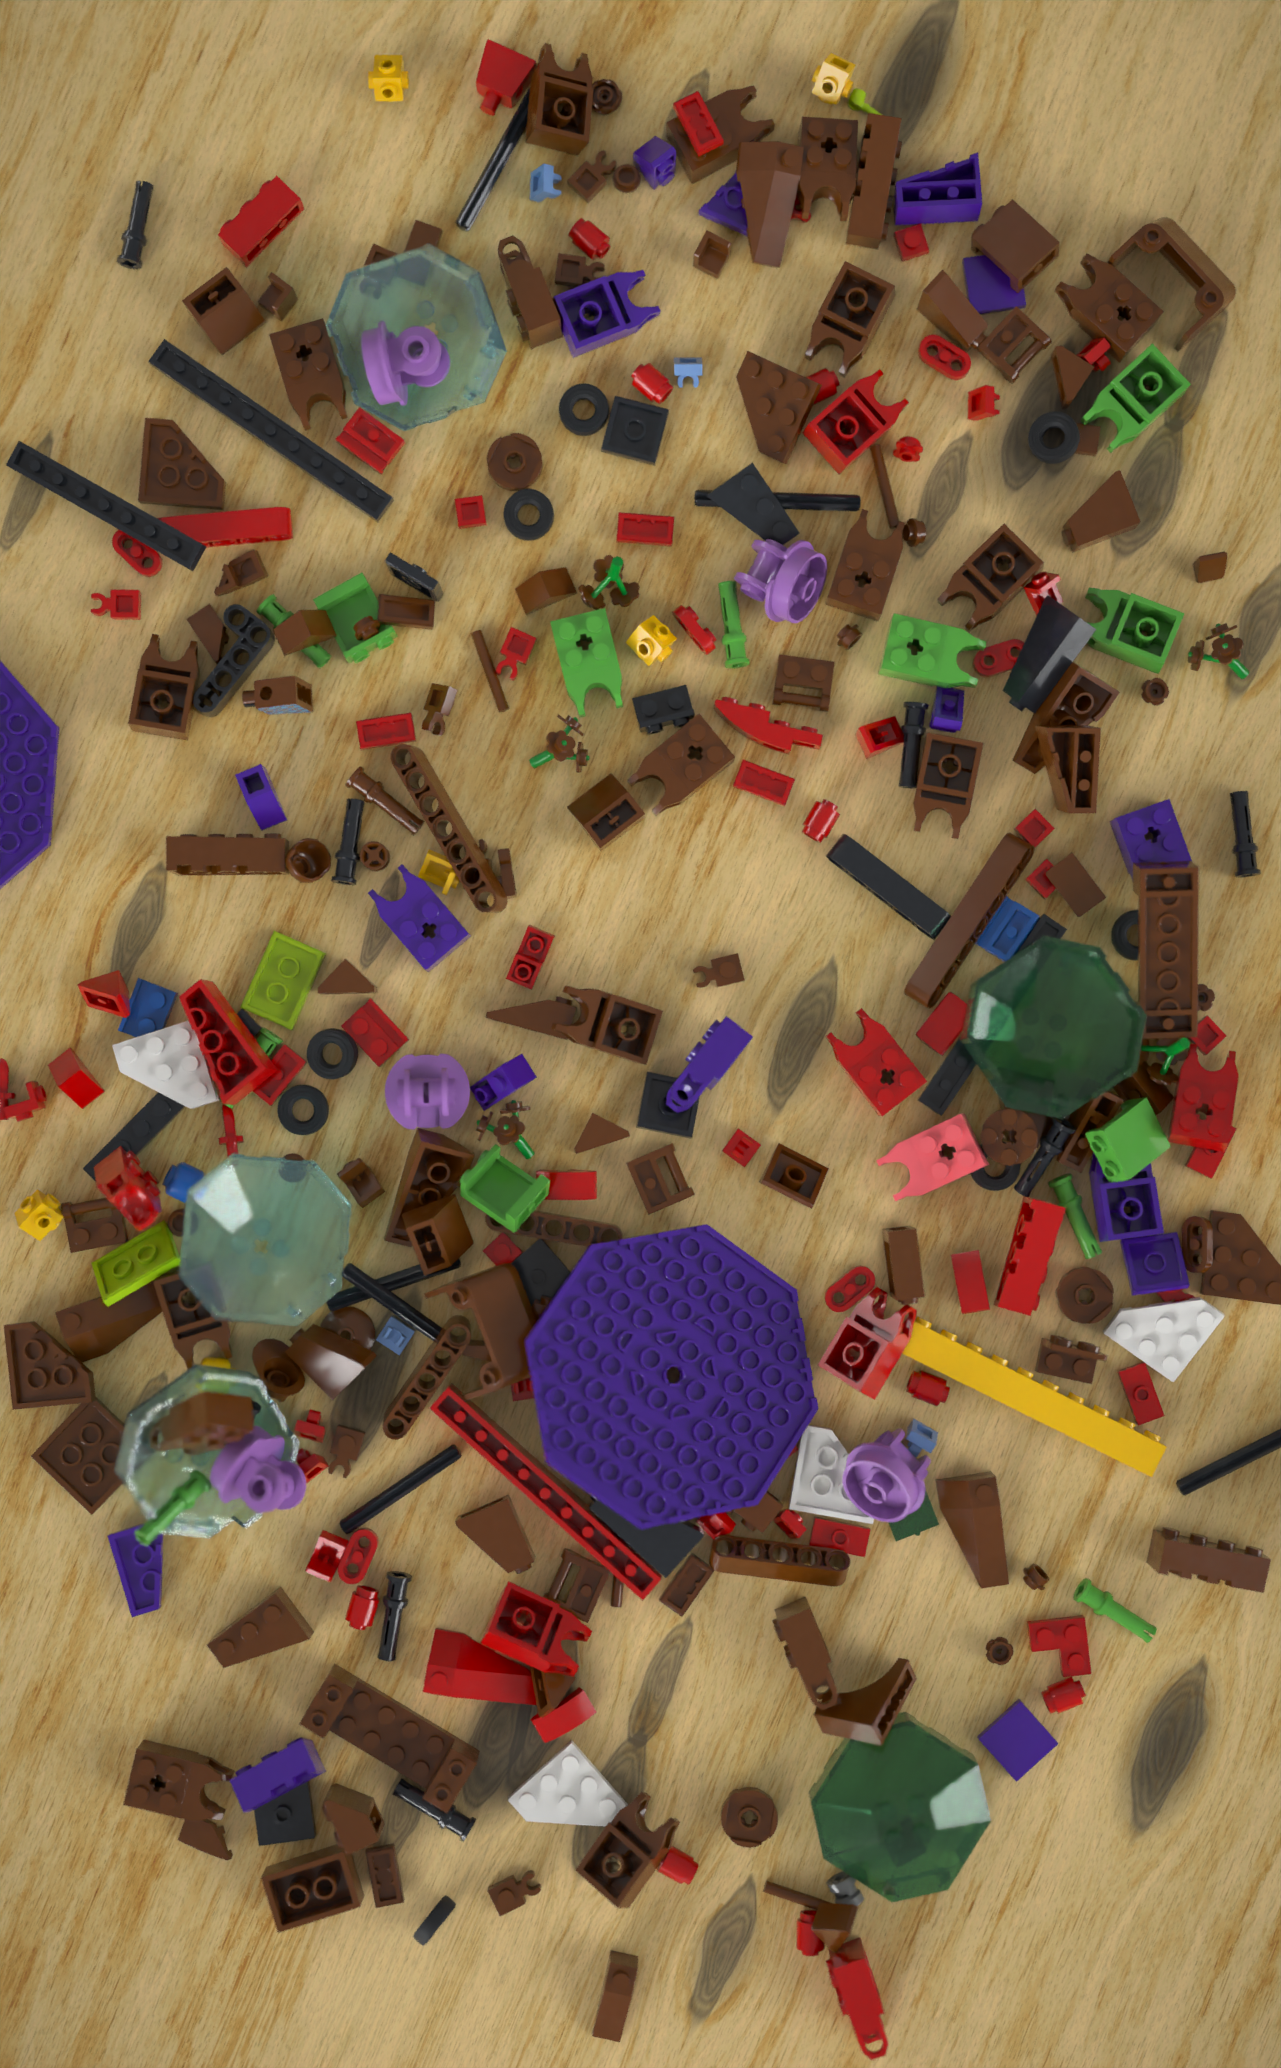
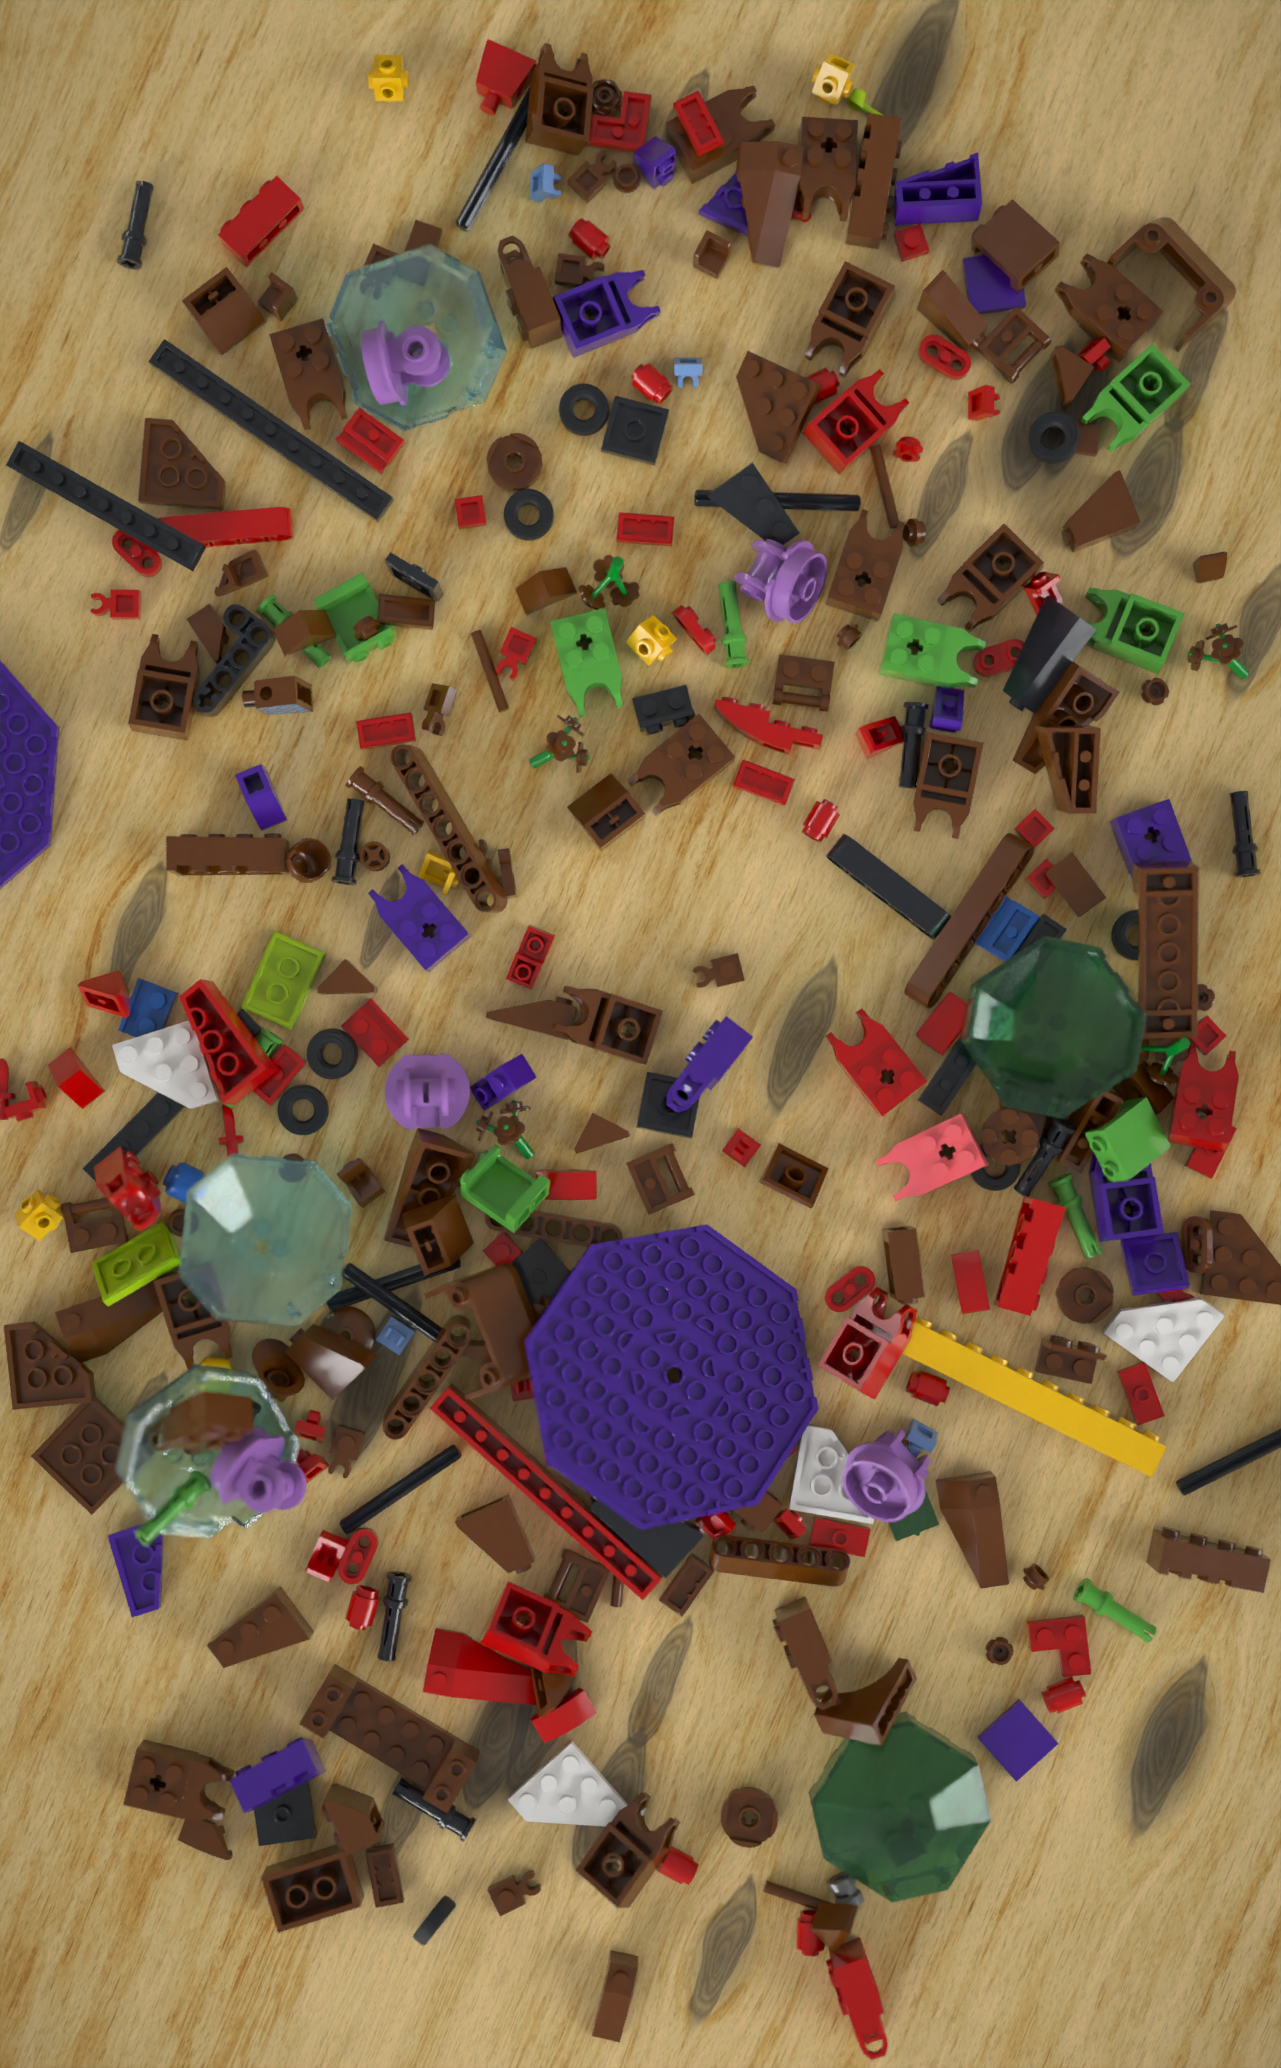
none -> red plate [589,91,651,152]

